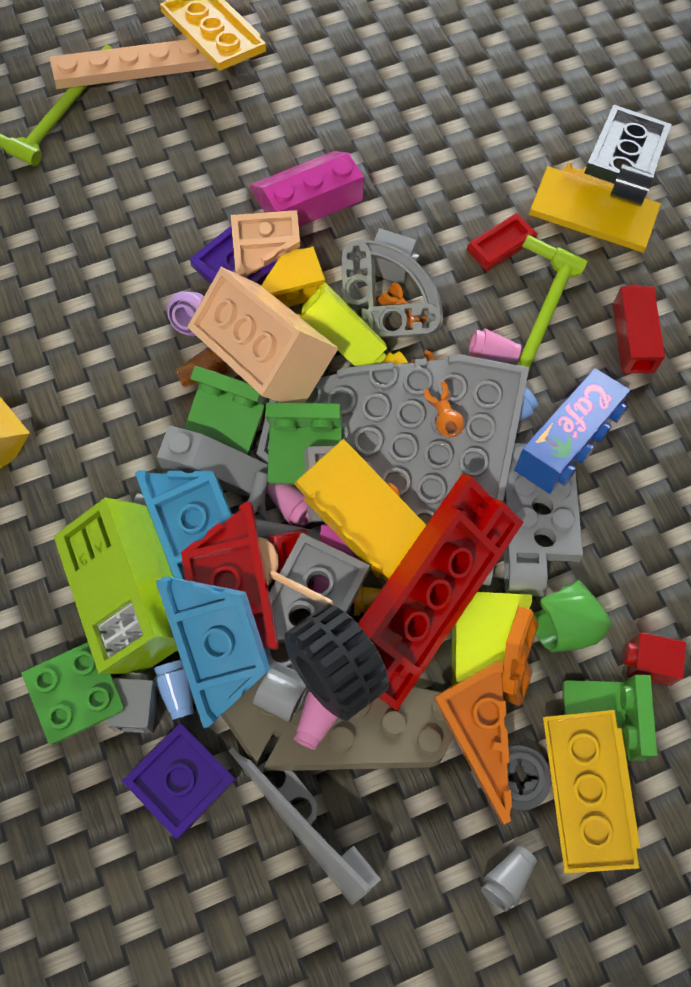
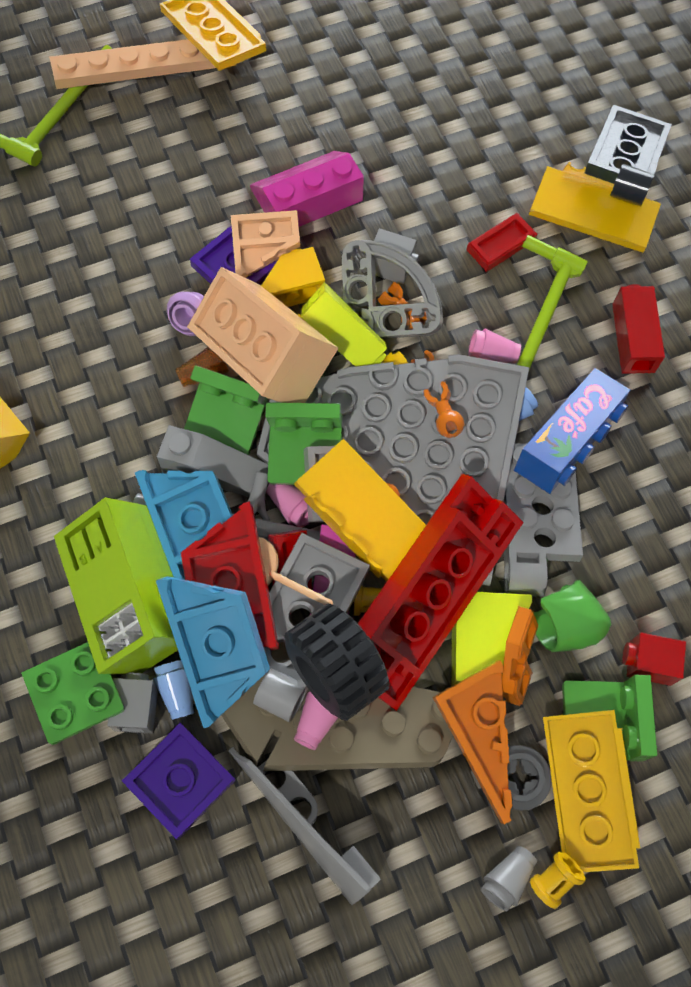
none -> yellow bush [530,852,586,909]

